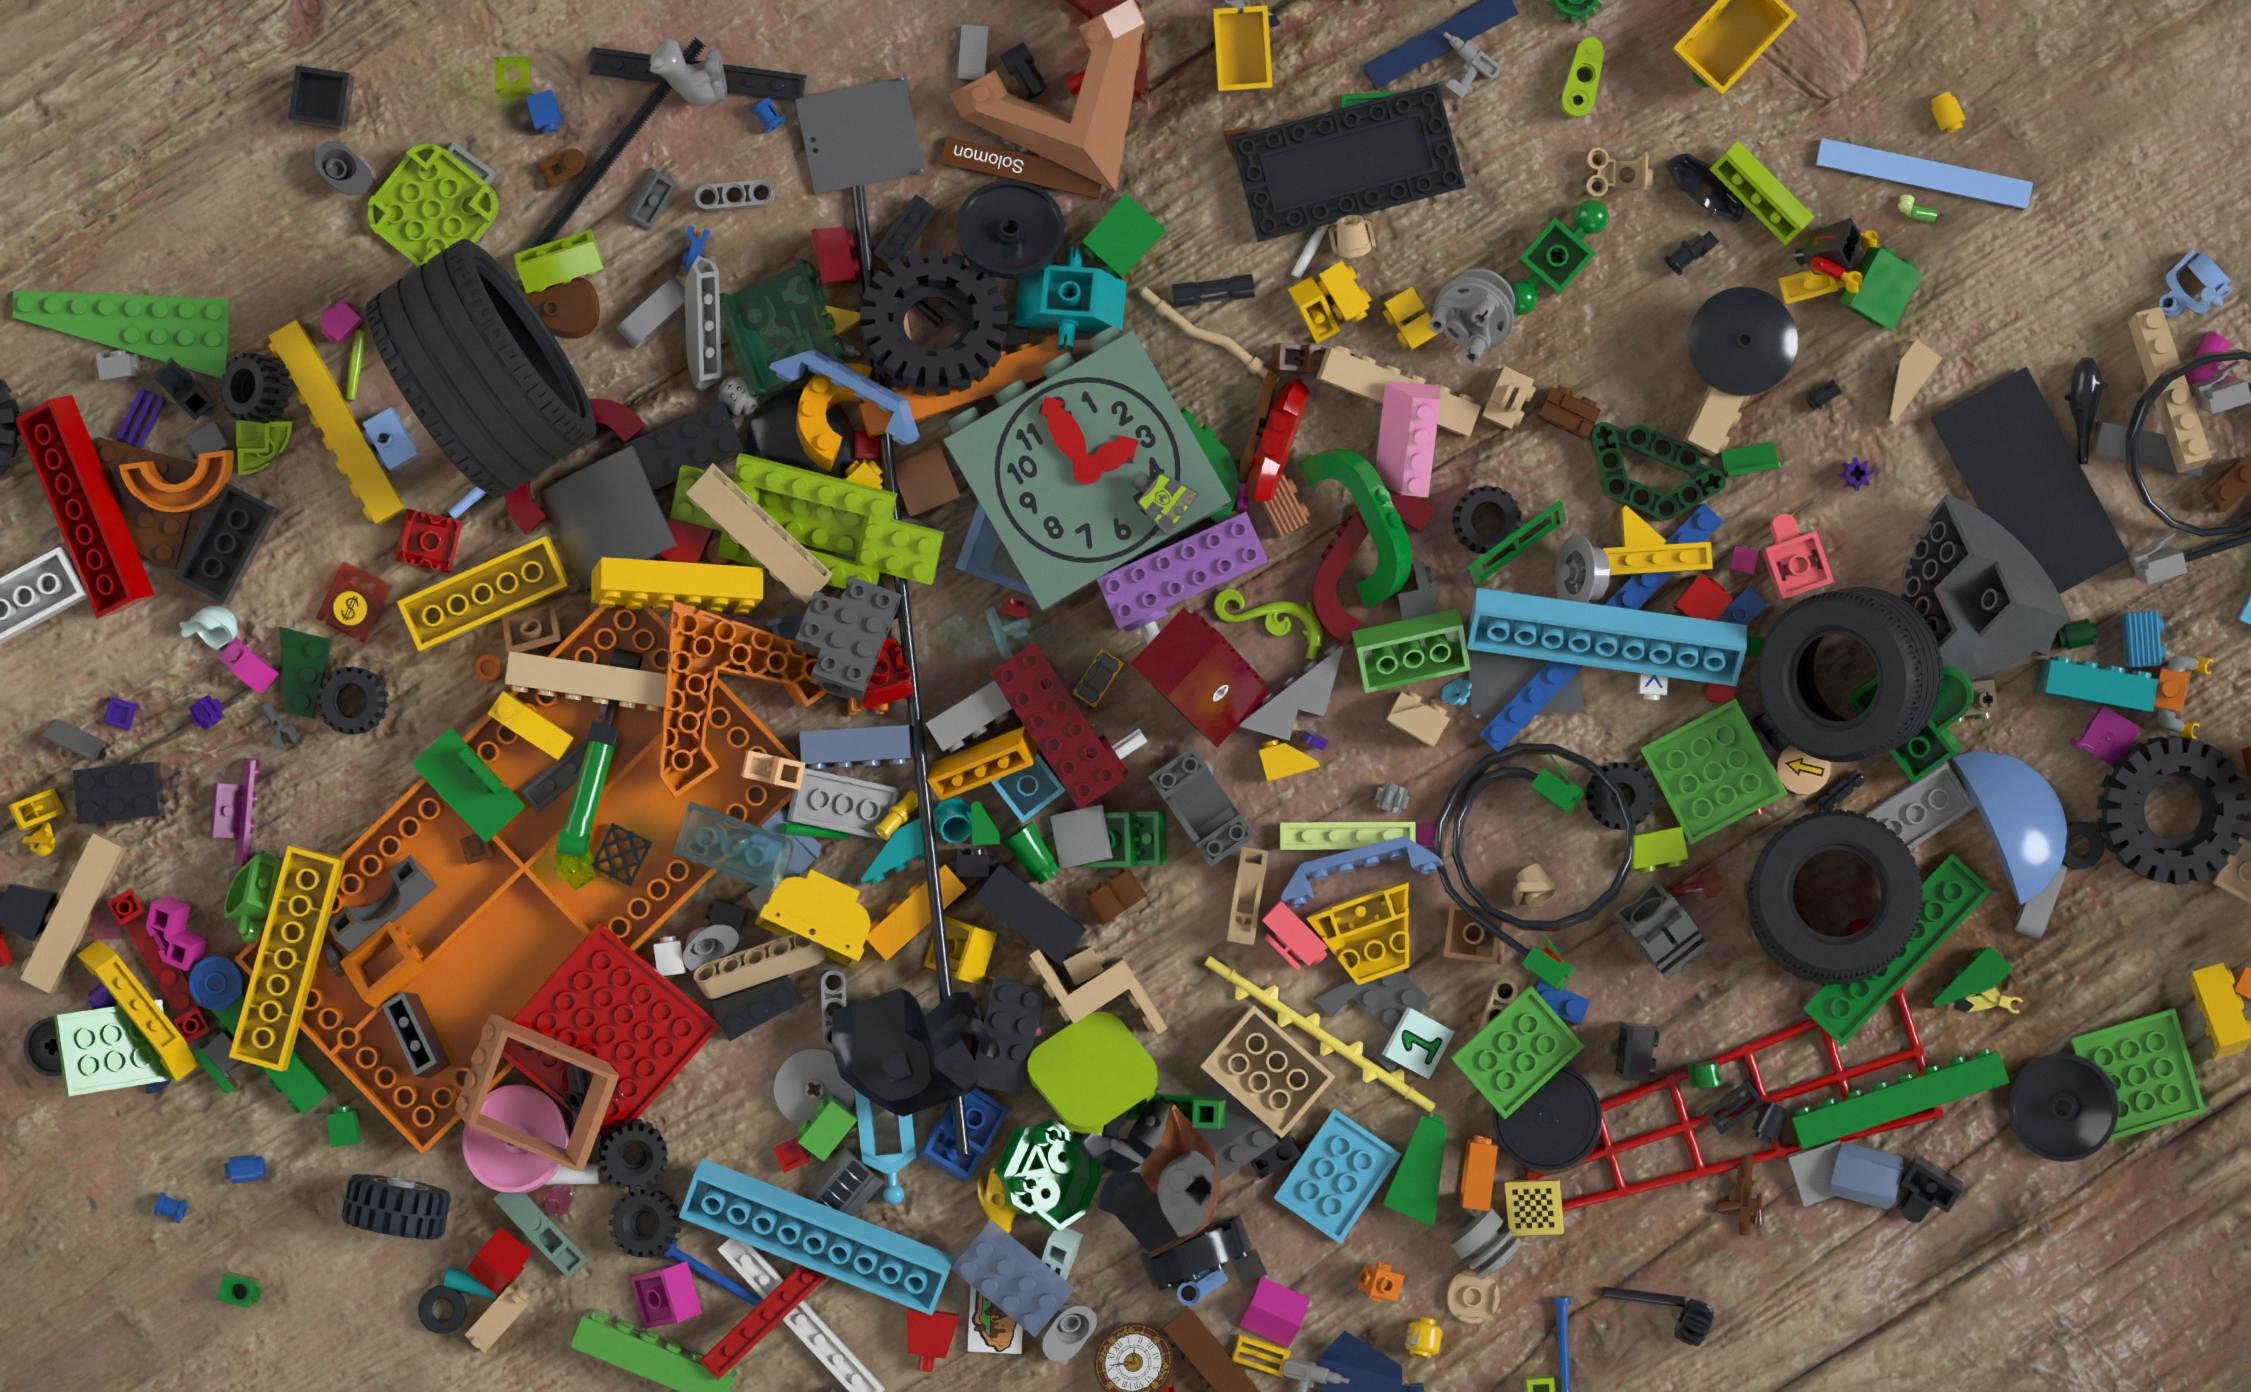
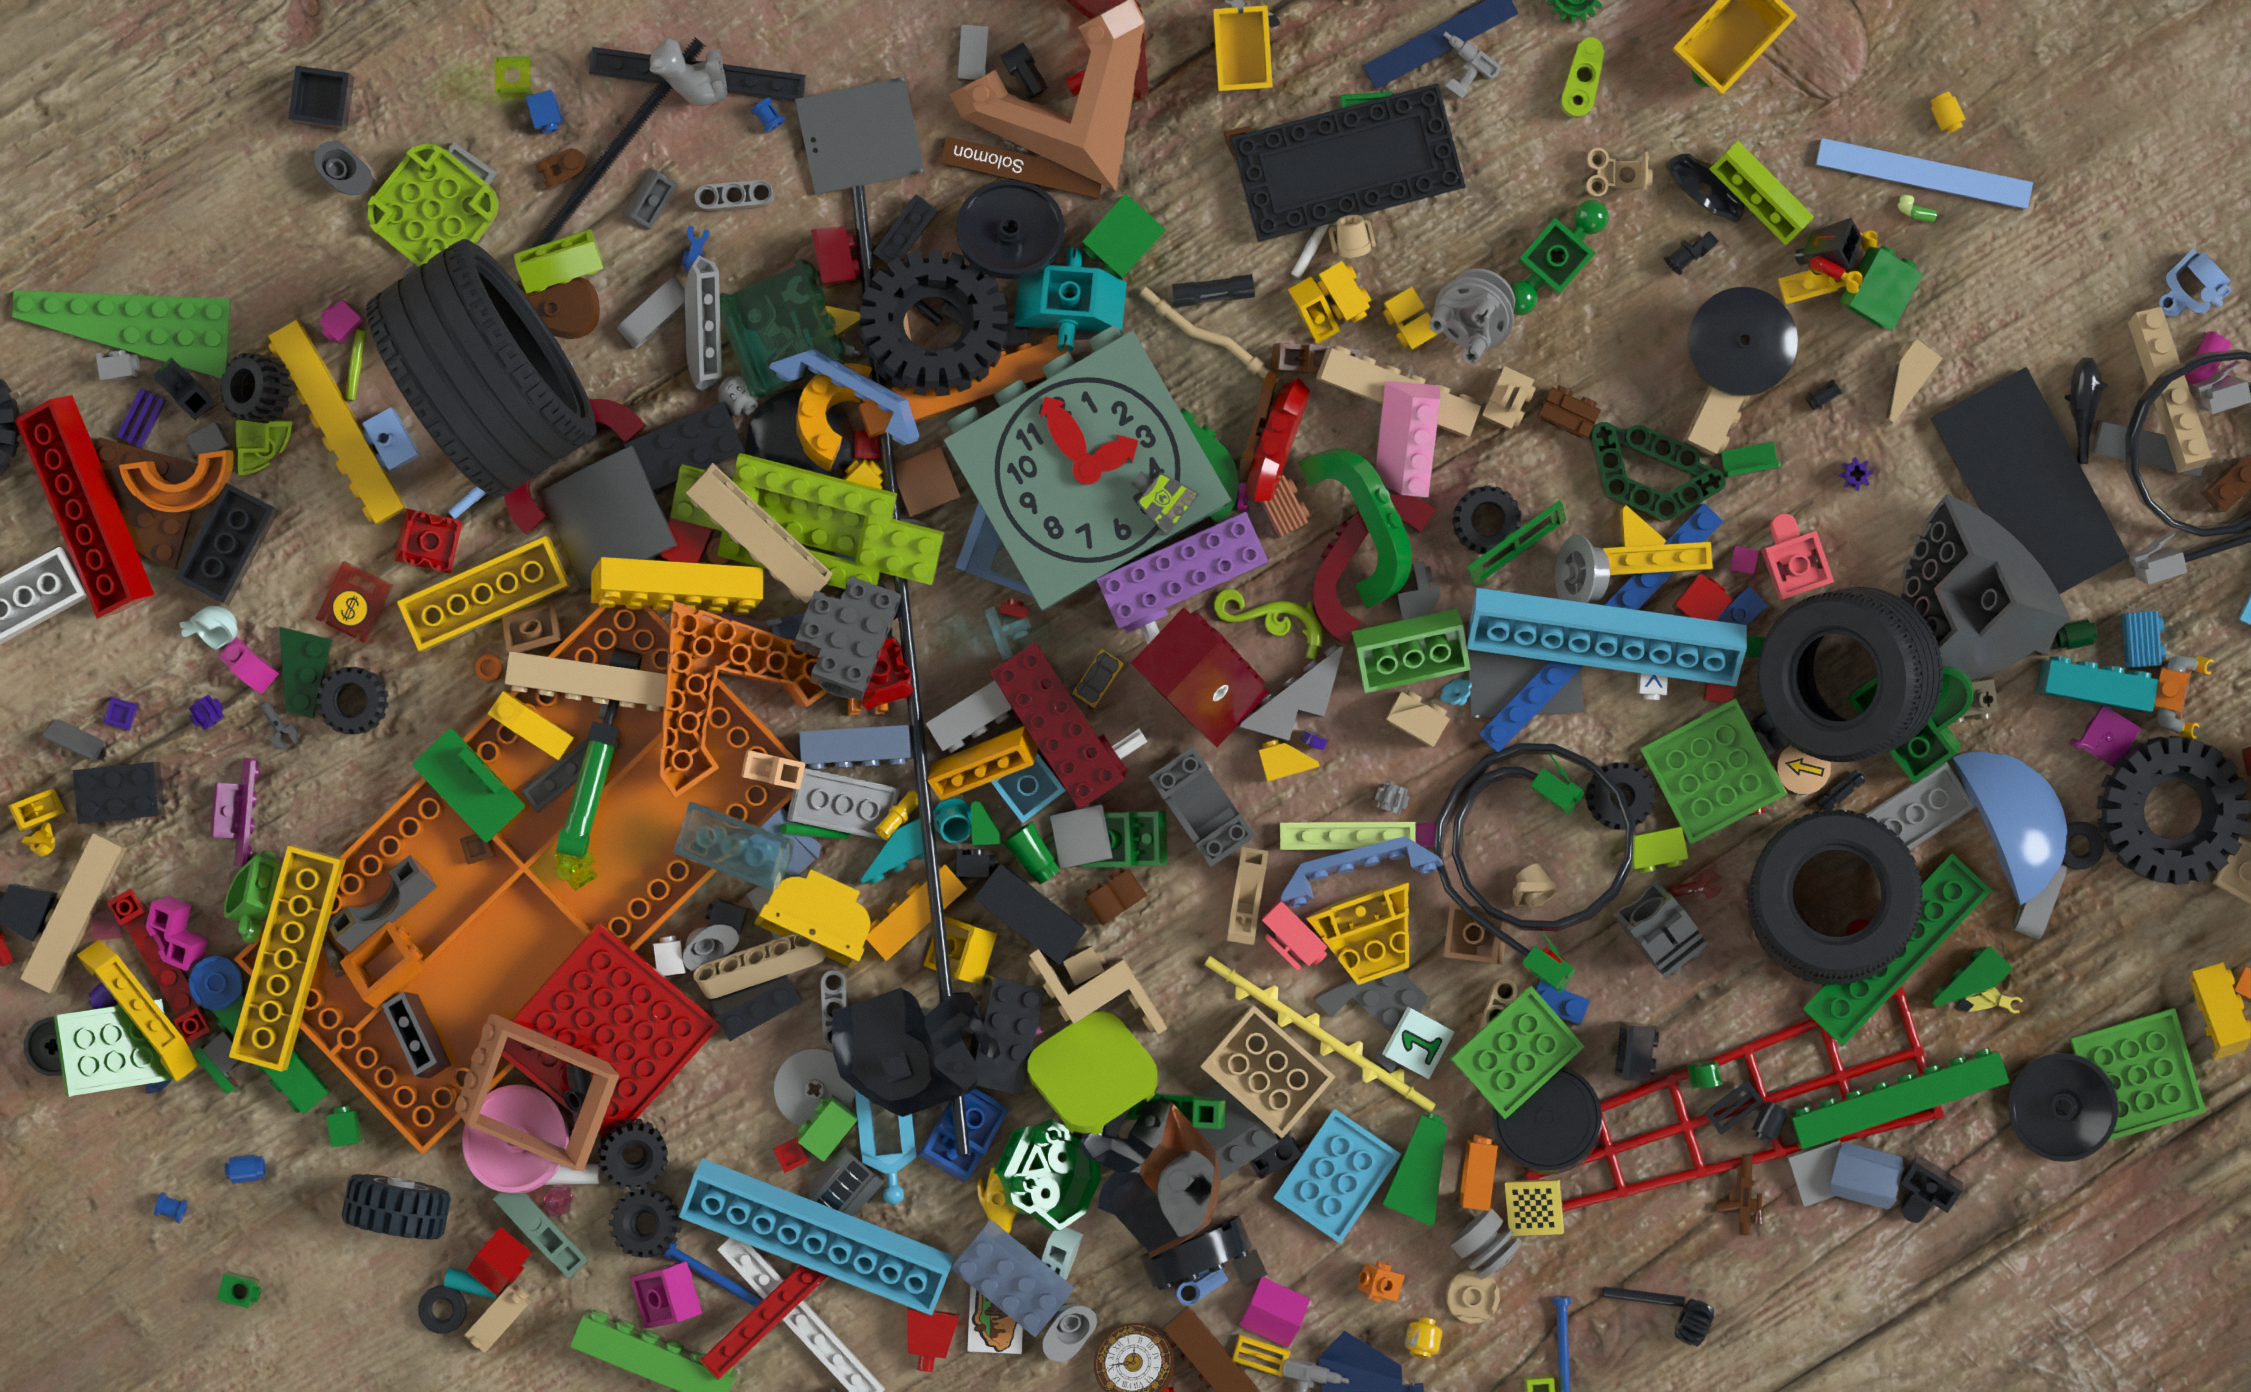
black window [591,823,653,886] -> none

